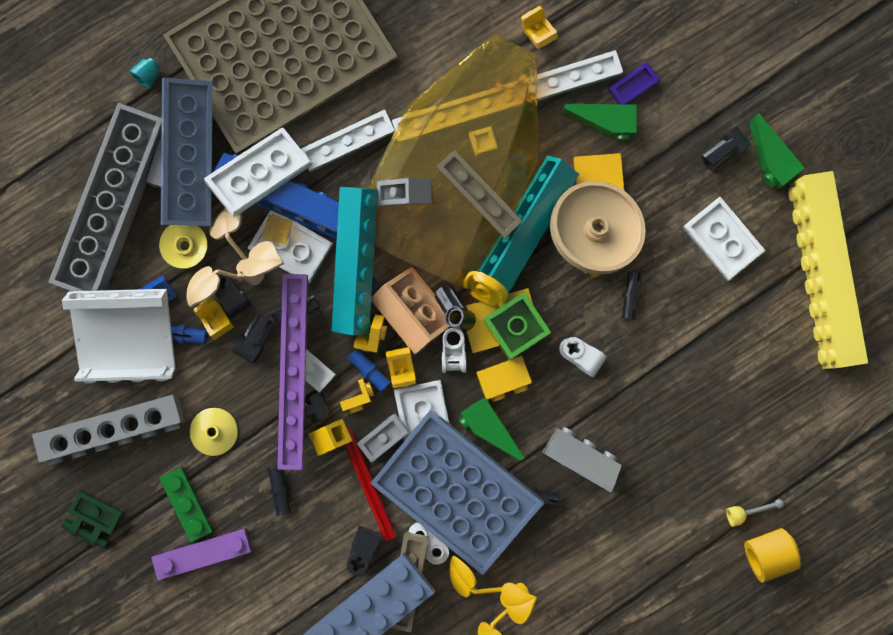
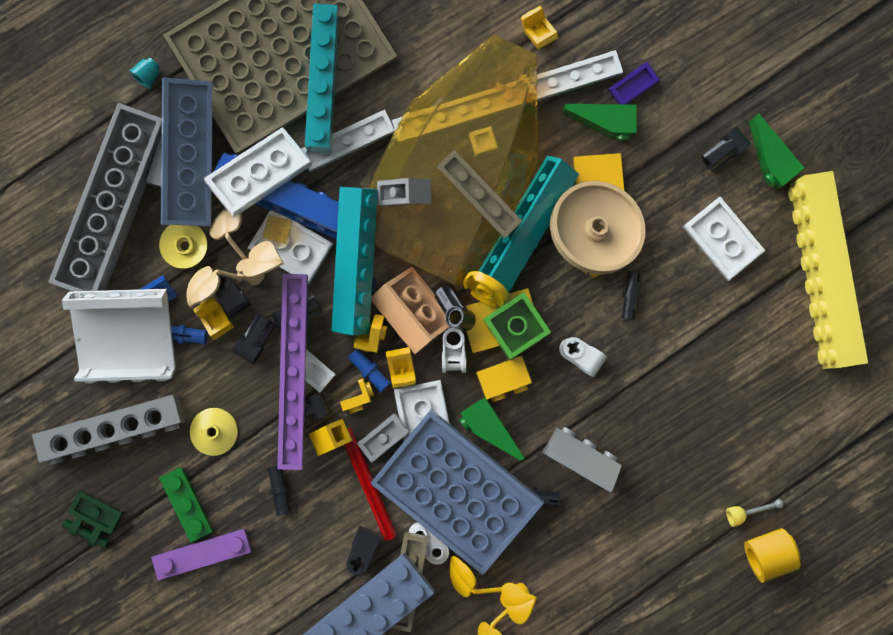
none -> teal brick [305,4,340,153]

